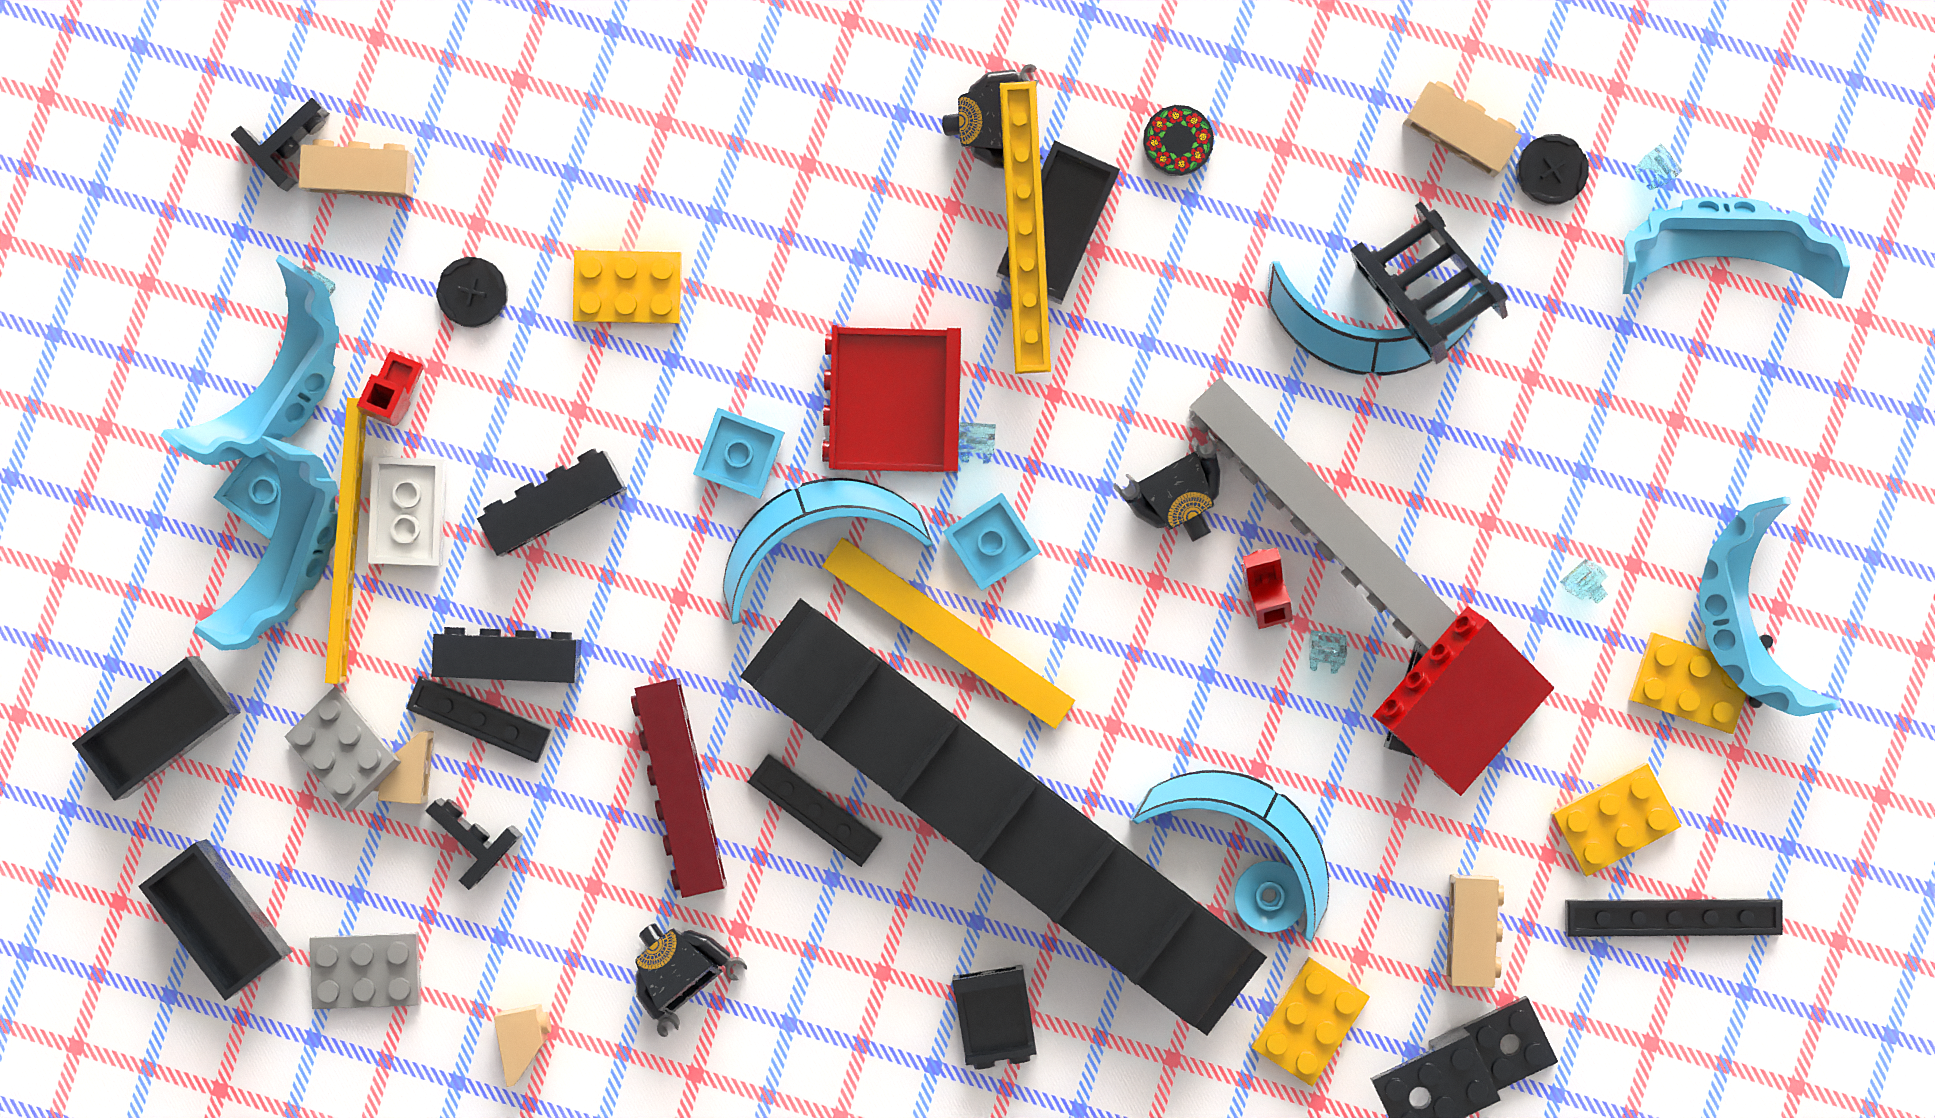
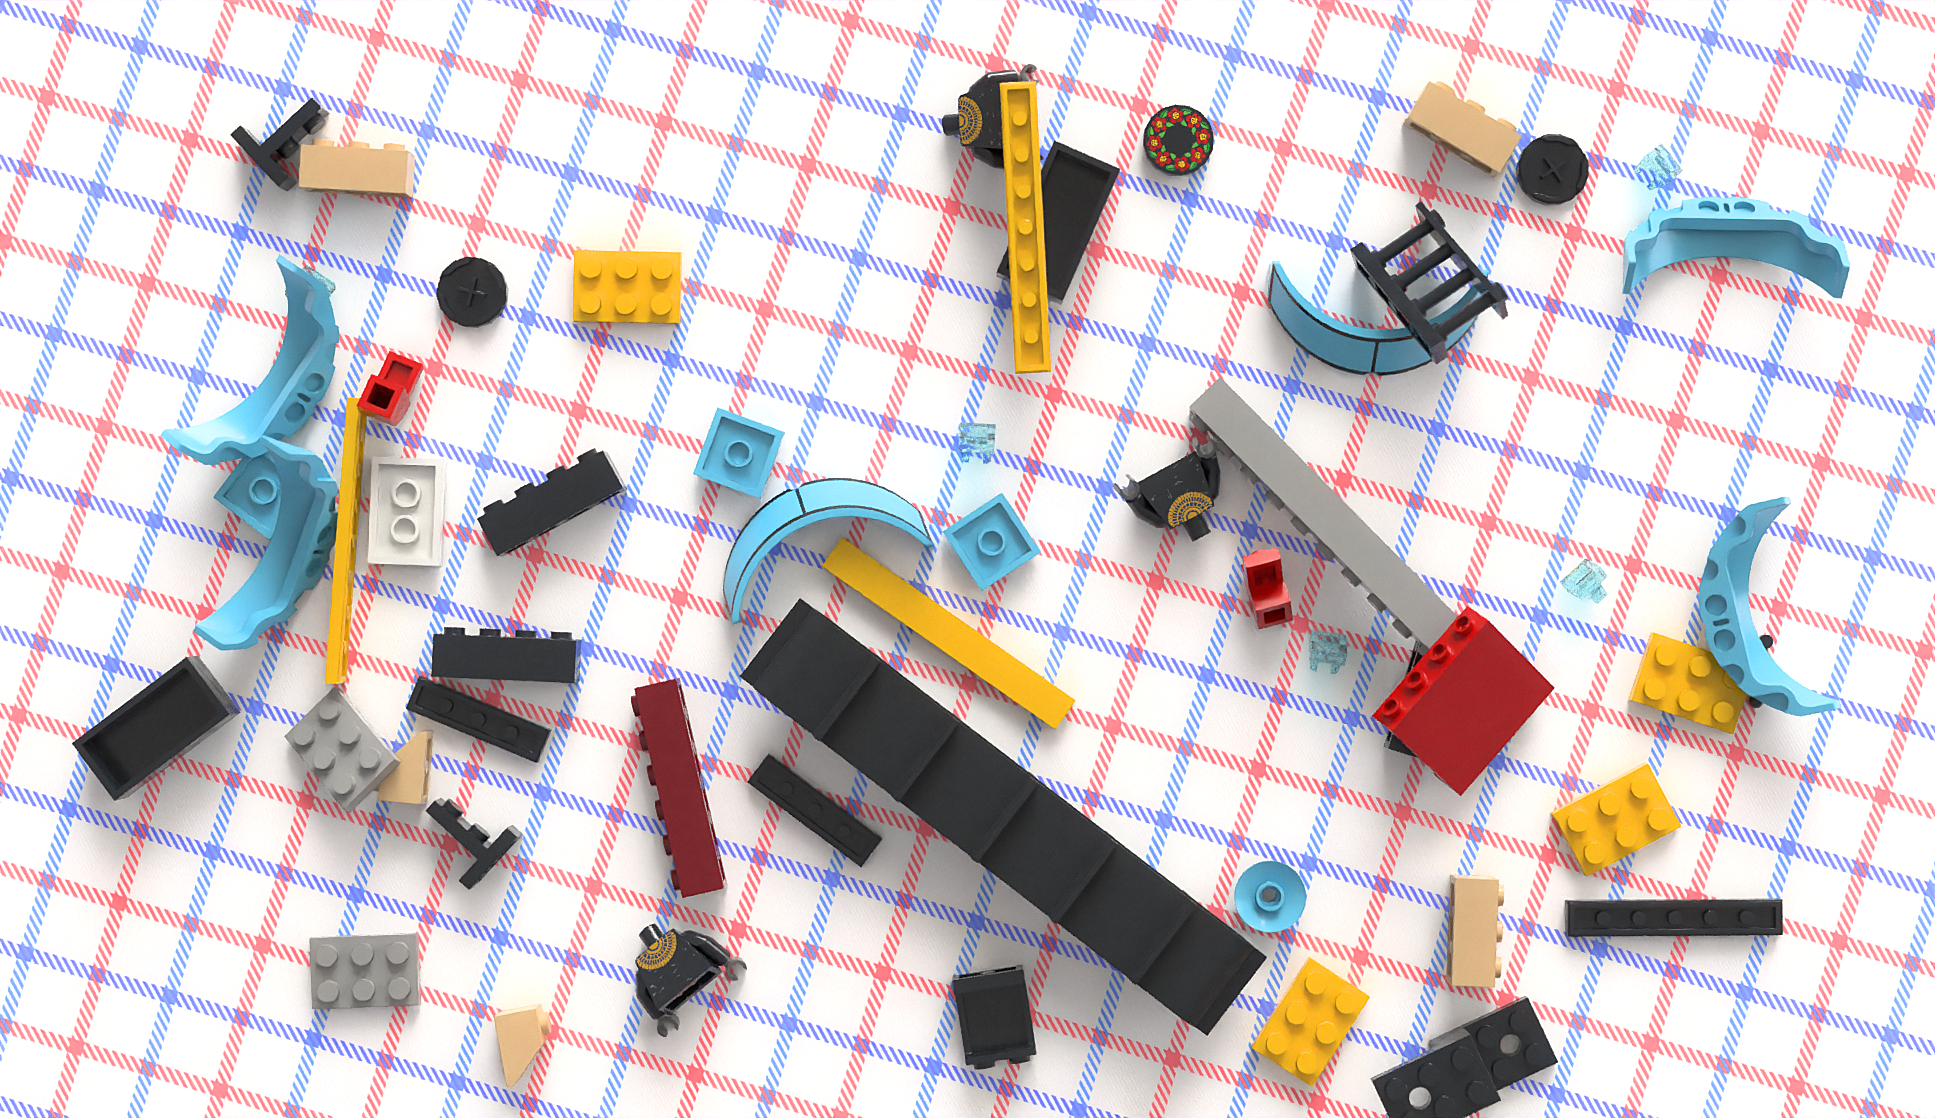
black piece [138,839,293,1001] -> none
red panel [822,325,962,473] -> none
medium azure windscreen [1130,770,1329,943] -> none

